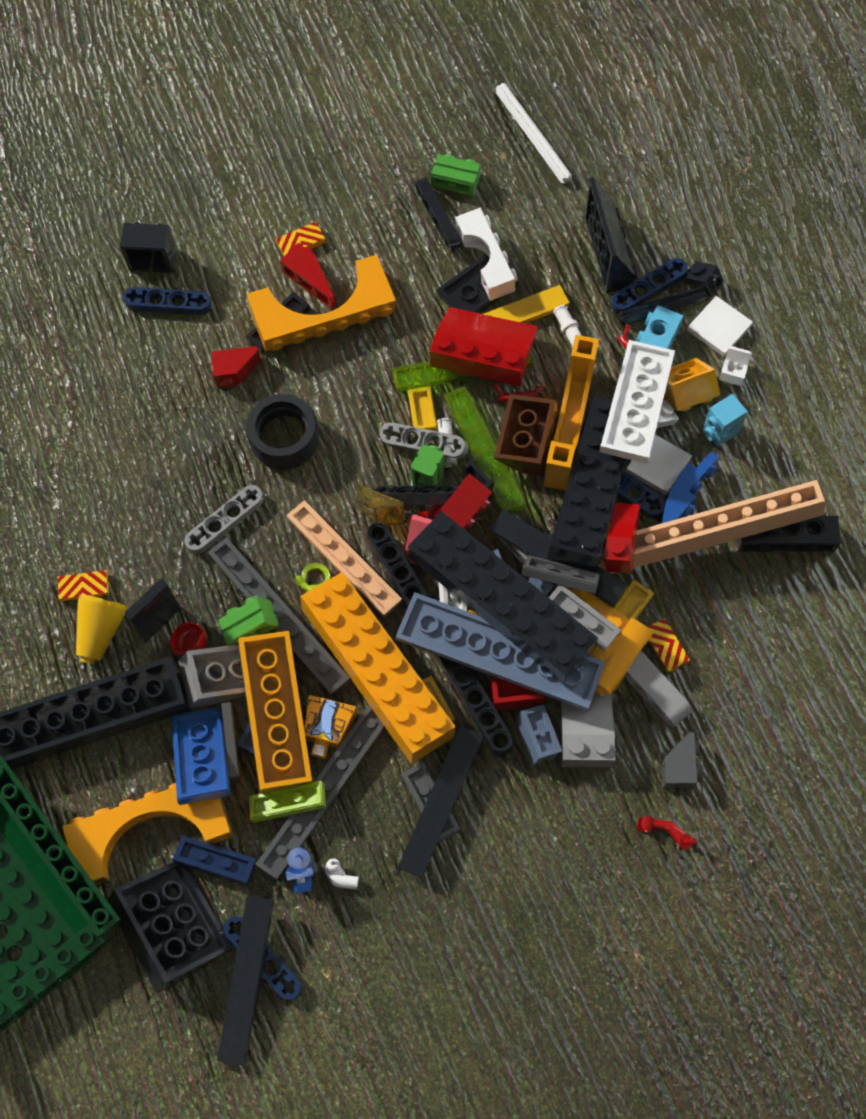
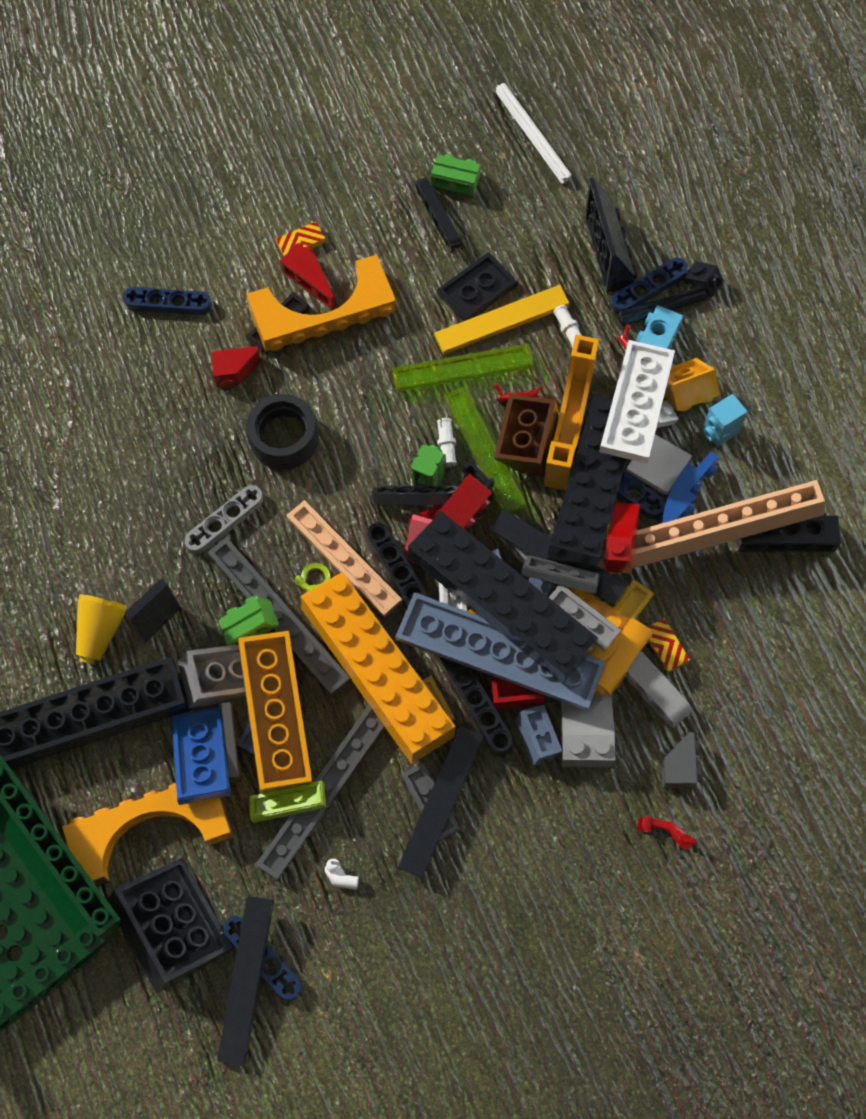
tile [58,570,109,602] -> none
black piece [120,222,177,273] -> none
red hair [169,622,207,657] -> none
dark blue plate [173,835,256,886] -> none
blue hips [286,847,315,893] -> none
torso [304,695,357,759] -> none
clear yellow slope [357,485,405,526] -> none
light grey beam [380,423,468,459] -> none
yellow tile [408,386,438,435] -> none
red slope [429,307,538,387] -> none
white arch [455,208,518,301] -> none
white tile [687,296,753,357] -> none
white bracket [719,346,752,386] -> none

